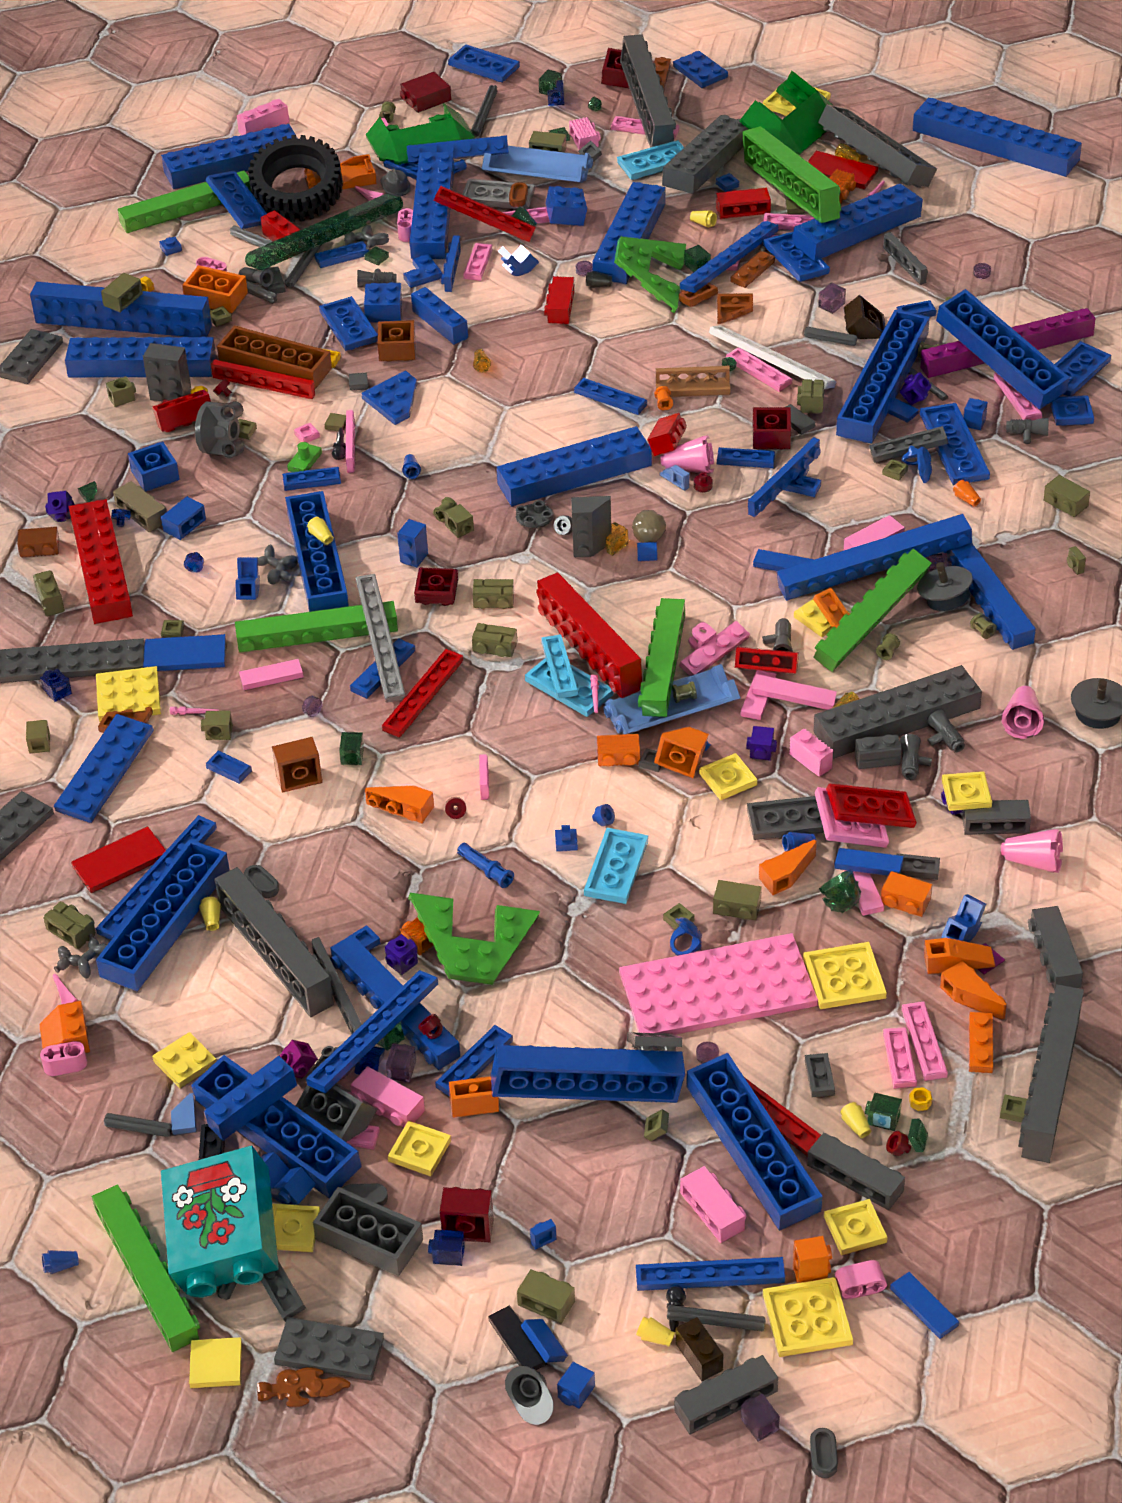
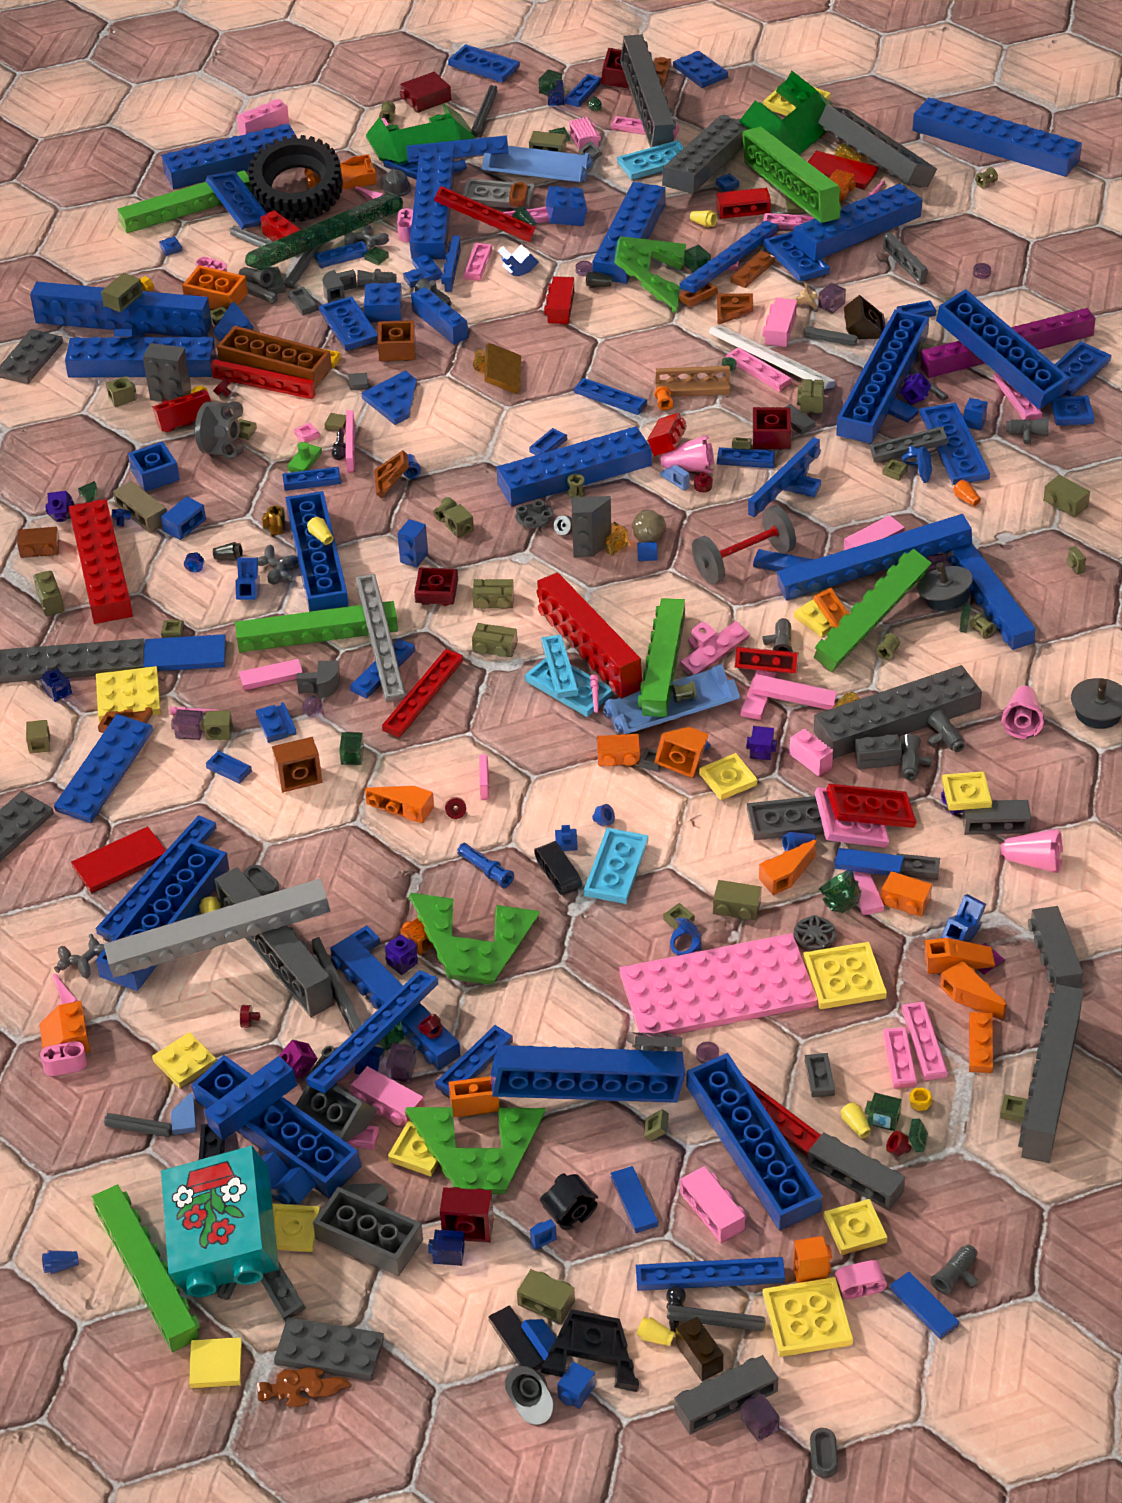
olive brick [43,901,96,949] -> none
none -> light grey brick [104,878,331,978]
none -> blue tile [114,329,145,337]
none -> clear purple brick [171,709,203,740]
none -> pearl dark grey cone [213,542,243,561]
none -> blue wing [214,302,254,341]
none -> dark red tile [240,1005,260,1028]
none -> blue plate [255,702,297,743]
none -> pearl gold piece [262,505,285,536]
none -> dark grey tile [288,287,319,316]
none -> dark grey brick [297,660,340,698]
none -> dark grey brick [322,269,357,303]
none -> dark orange wing [374,450,409,498]
none -> bright green wing [405,1107,546,1194]
none -> dark grey piece [415,278,452,306]
none -> pearl gold tile [484,342,521,394]
none -> blue tile [529,428,567,455]
none -> black beam [534,841,582,895]
none -> black brick [540,1173,598,1230]
none -> black wing [540,1309,639,1392]
none -> blue tile [564,74,602,107]
none -> olive bush [567,474,585,498]
none -> blue tile [610,1166,658,1233]
none -> dark grey piece [692,505,796,585]
none -> olive tile [732,437,752,450]
none -> bright pink brick [762,297,797,347]
none -> tan piece [792,283,819,310]
none -> dark grey wheel [794,915,836,951]
none -> dark grey piece [930,1244,978,1295]
none -> clear green tile [959,604,971,633]
none -> olive bush [975,167,998,188]

